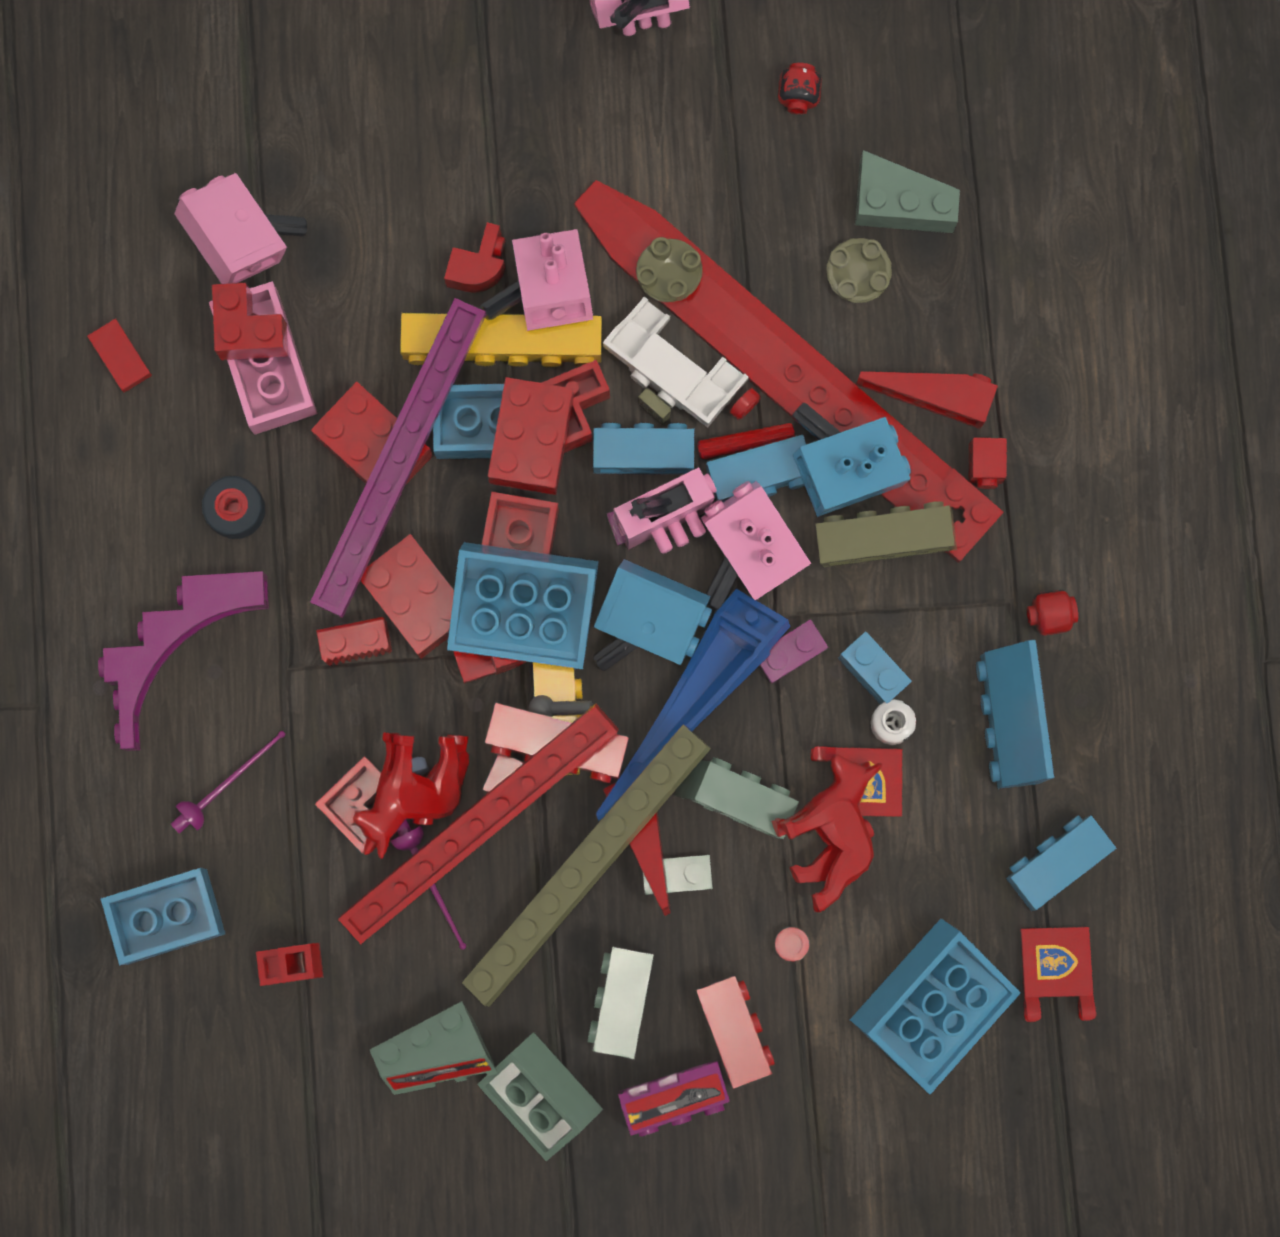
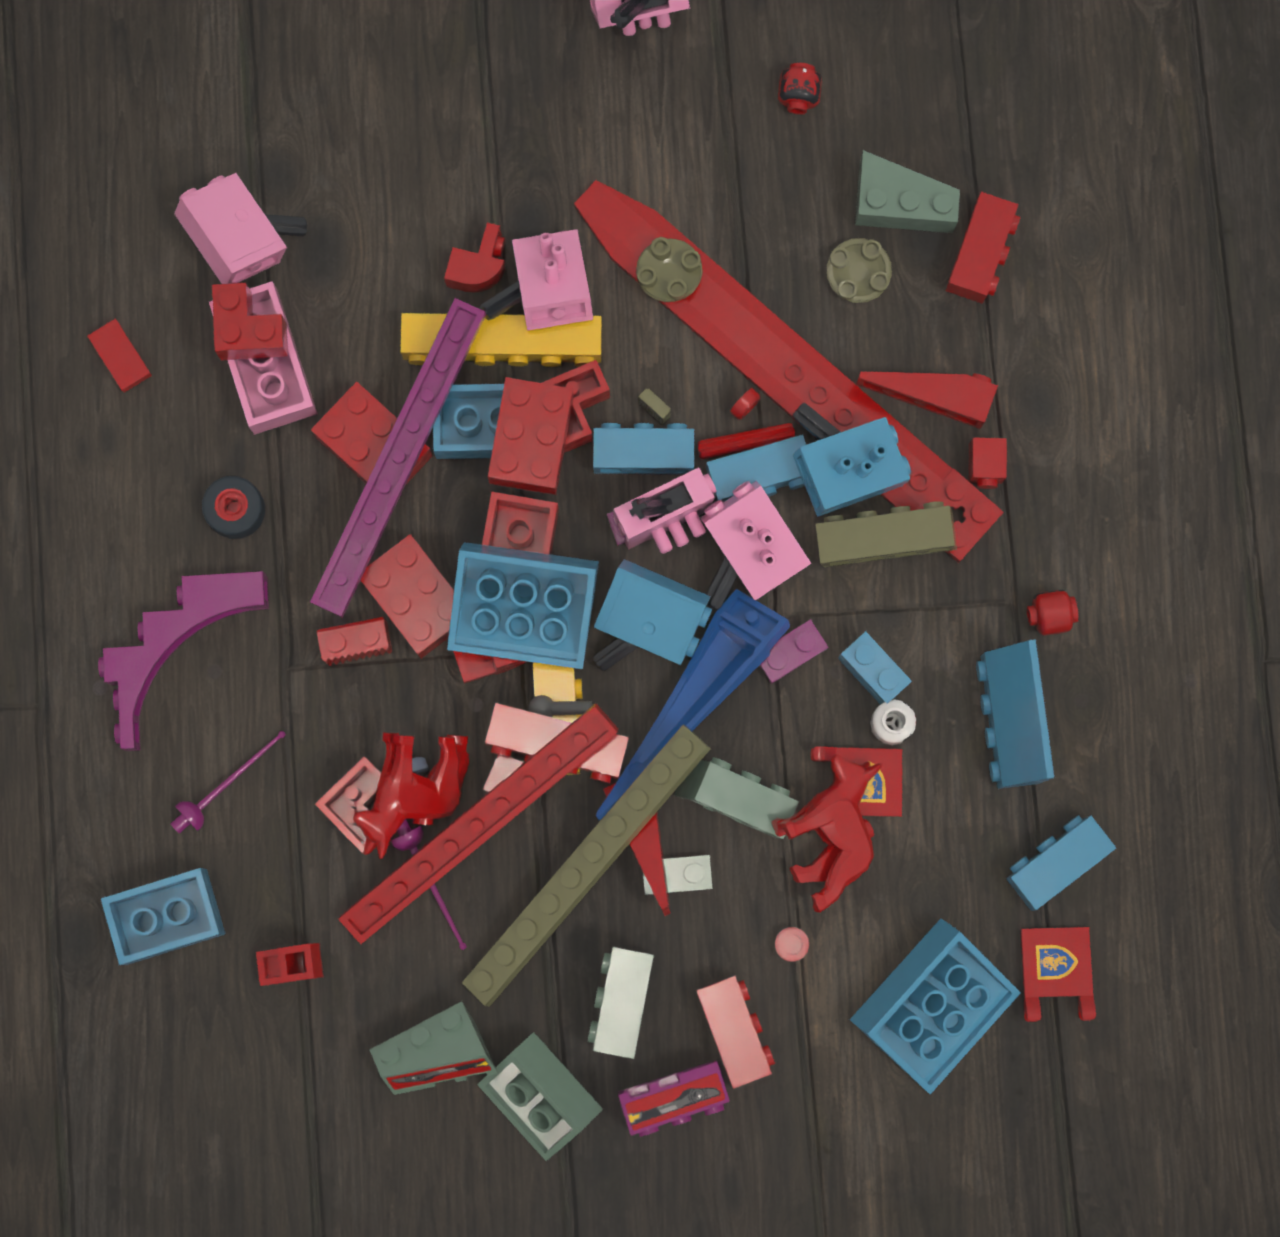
white bracket [603,297,749,428] -> none
none -> red brick [945,192,1021,304]

